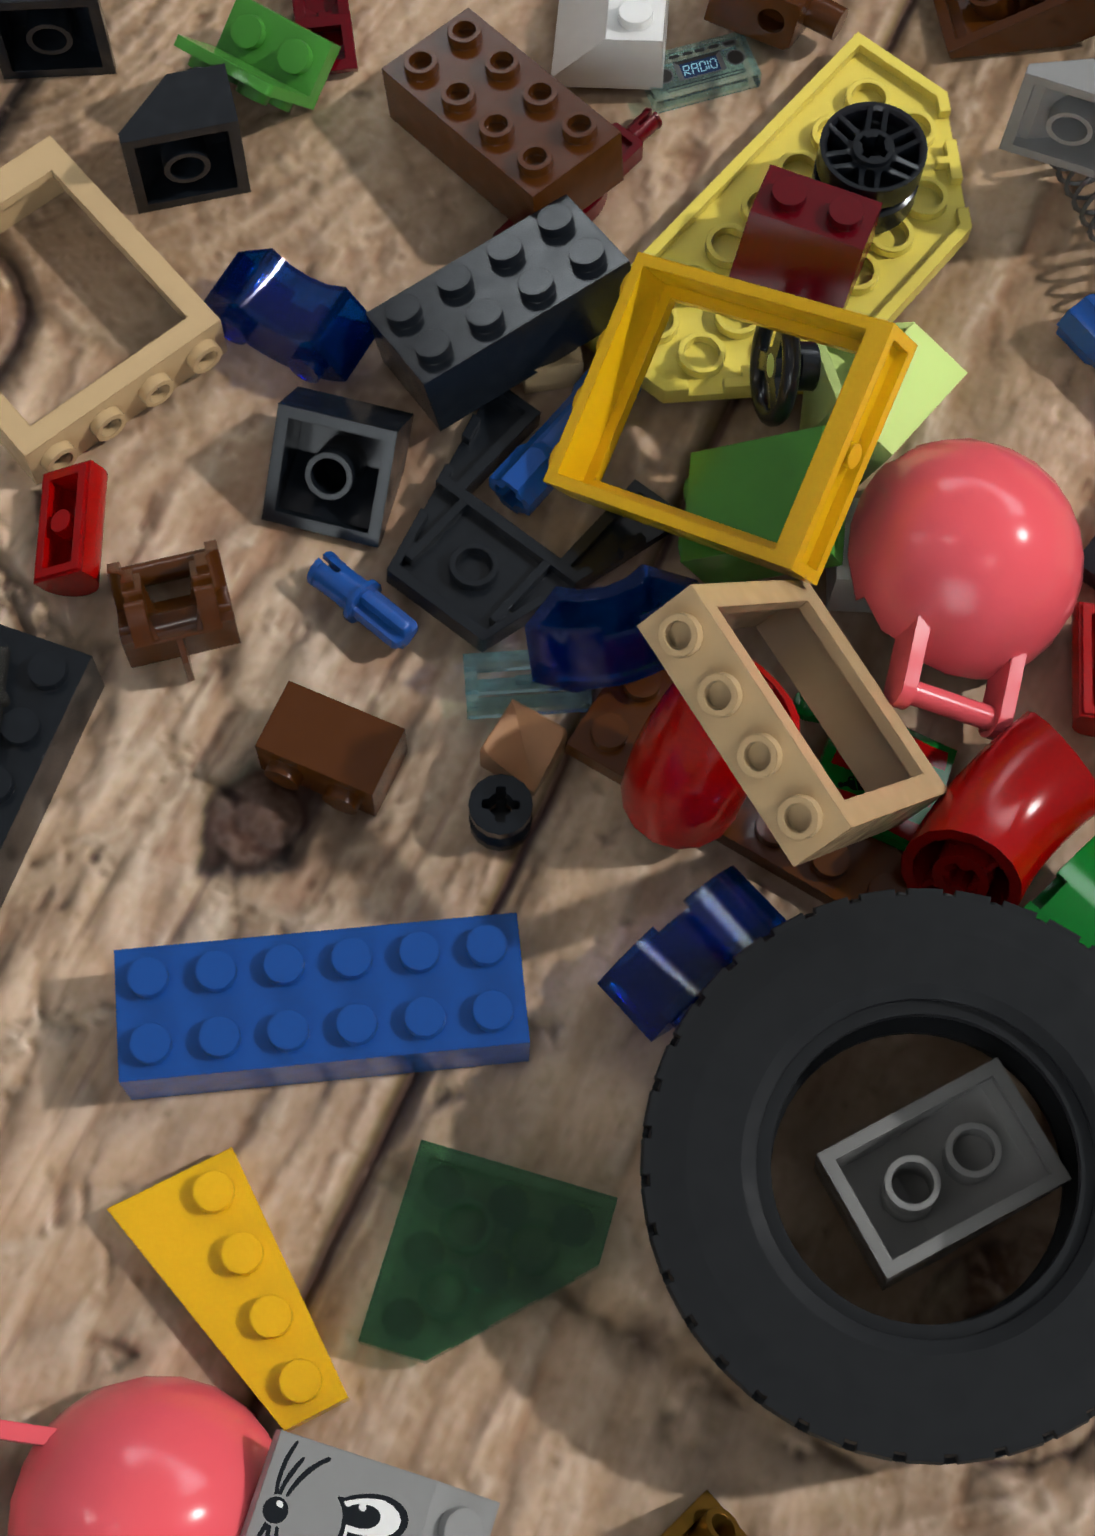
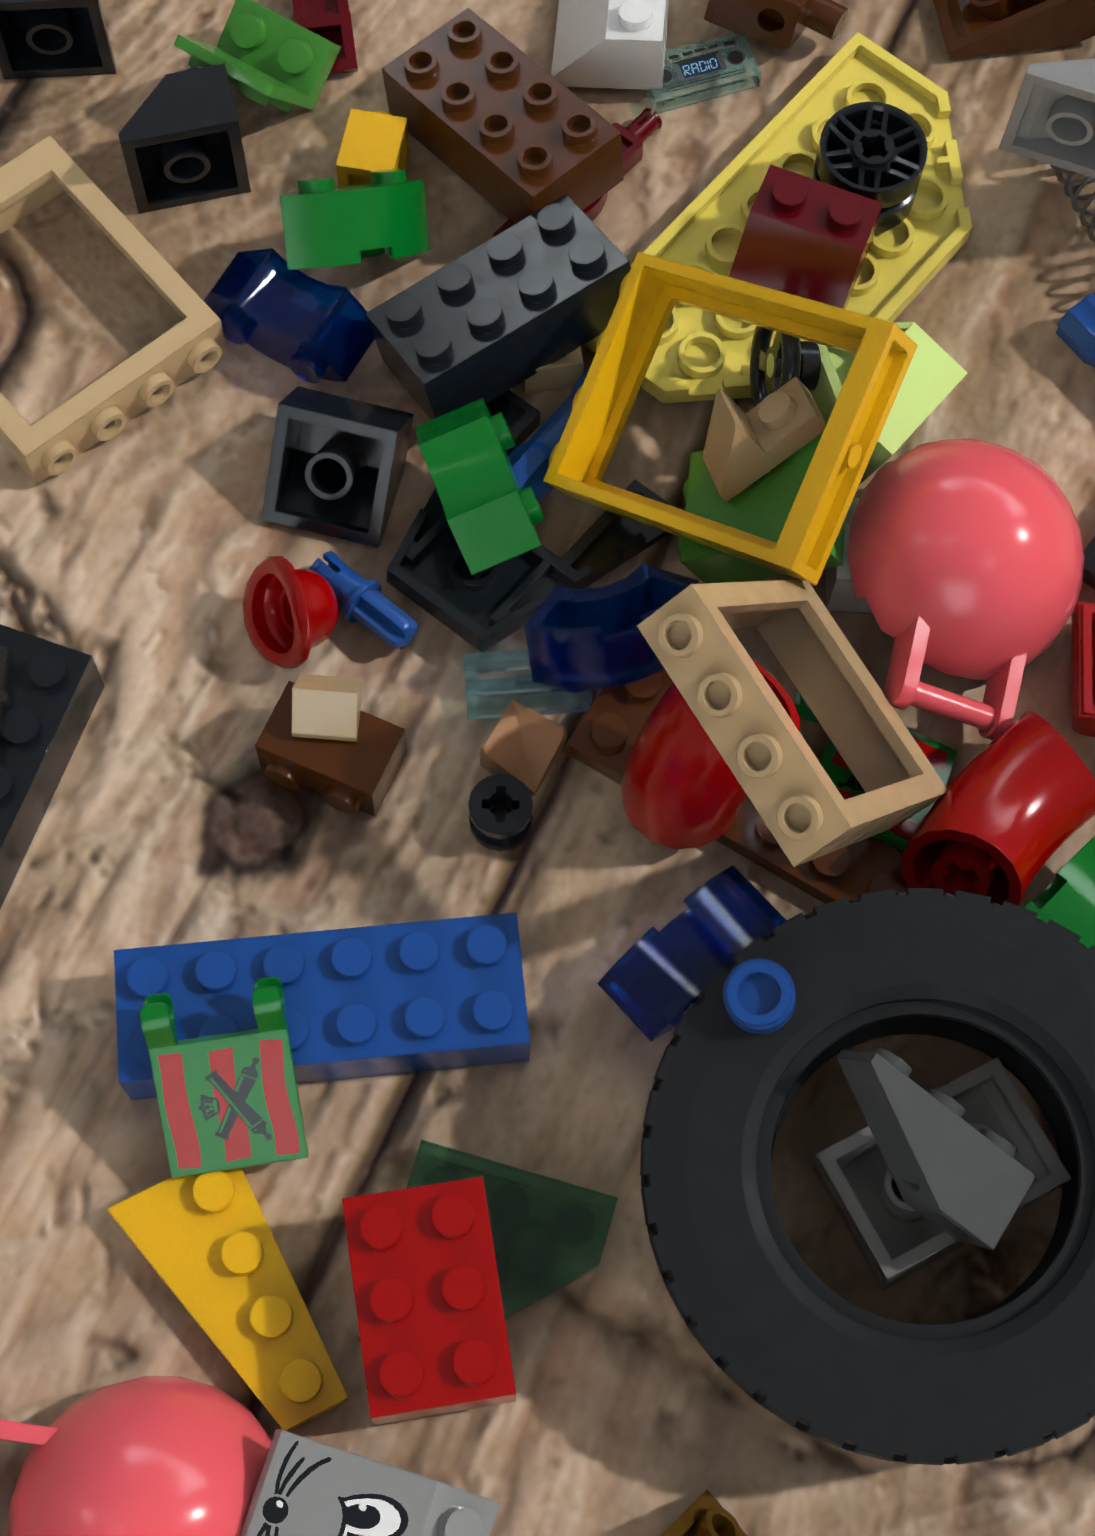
red brick [33,460,108,597] -> none
reddish brown piece [107,540,241,681] -> none
none -> flag [140,976,309,1178]
none -> red hat [243,556,339,669]
none -> green brick [280,169,430,270]
none -> tan slope [292,673,364,742]
none -> yellow brick [336,108,409,187]
none -> red brick [342,1176,516,1425]
none -> green brick [415,398,545,575]
none -> tan slope [702,376,826,502]
none -> blue tile [723,959,796,1035]
none -> dark grey slope [837,1047,1036,1250]

